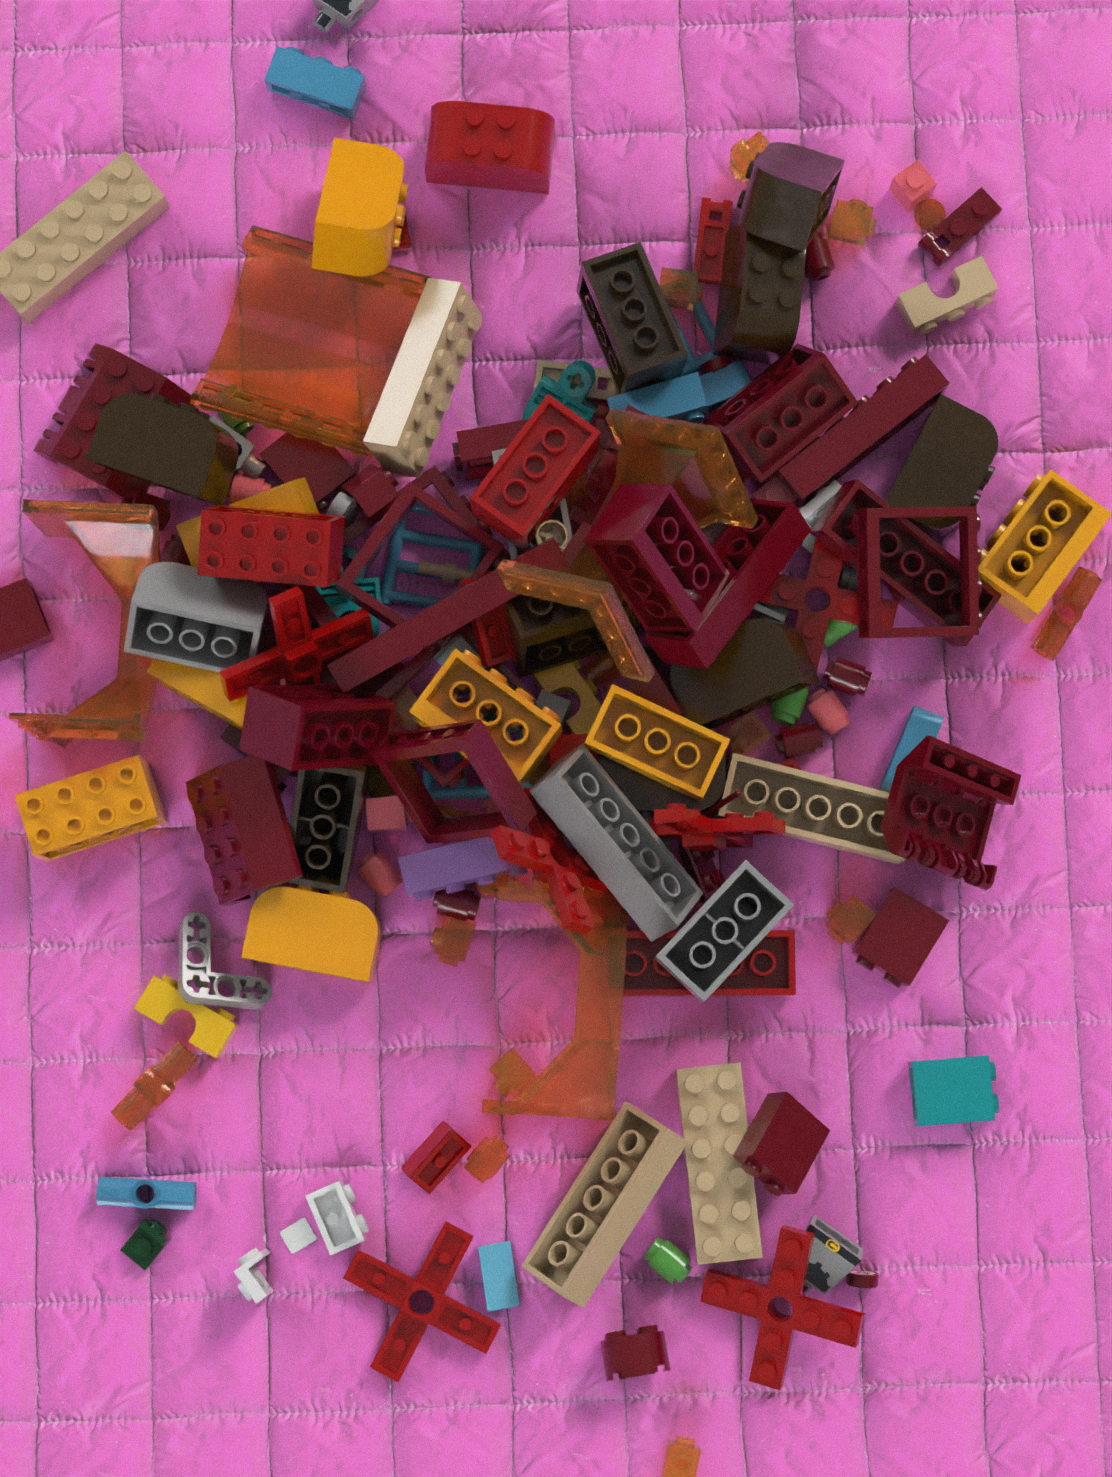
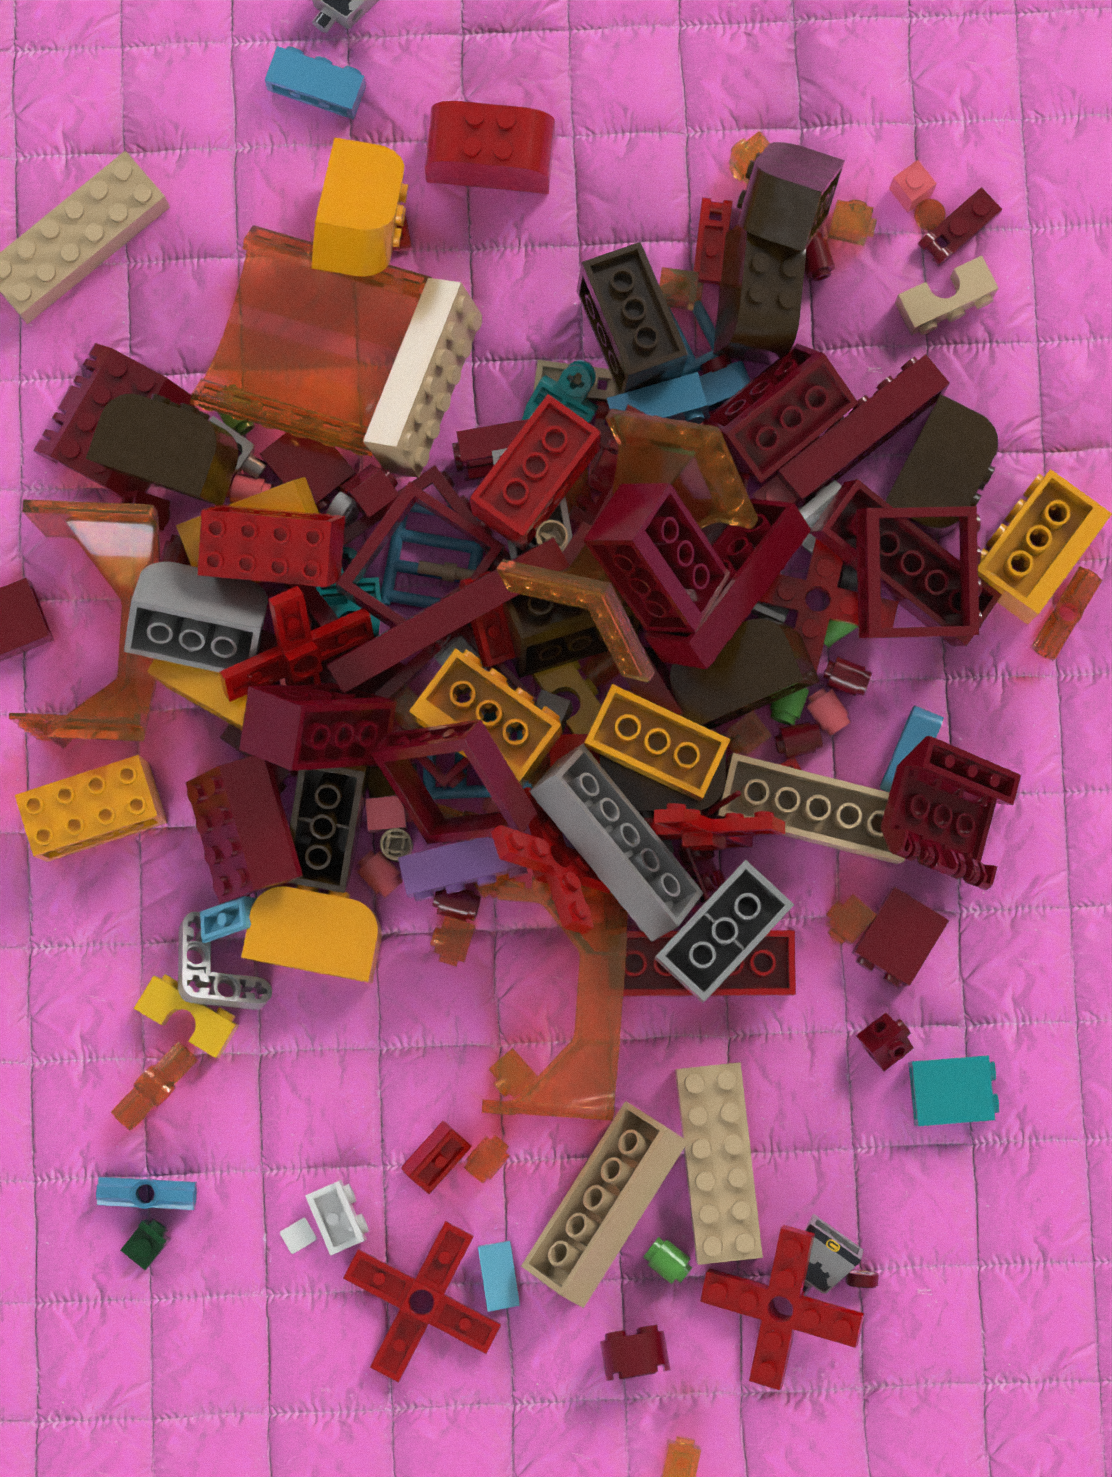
white bracket [233,1248,273,1304] -> none
dark red brick [733,1092,830,1196] -> none
none -> medium azure slope [200,896,257,943]
none -> tan wheel [380,828,413,862]
none -> dark red brick [856,1012,914,1071]

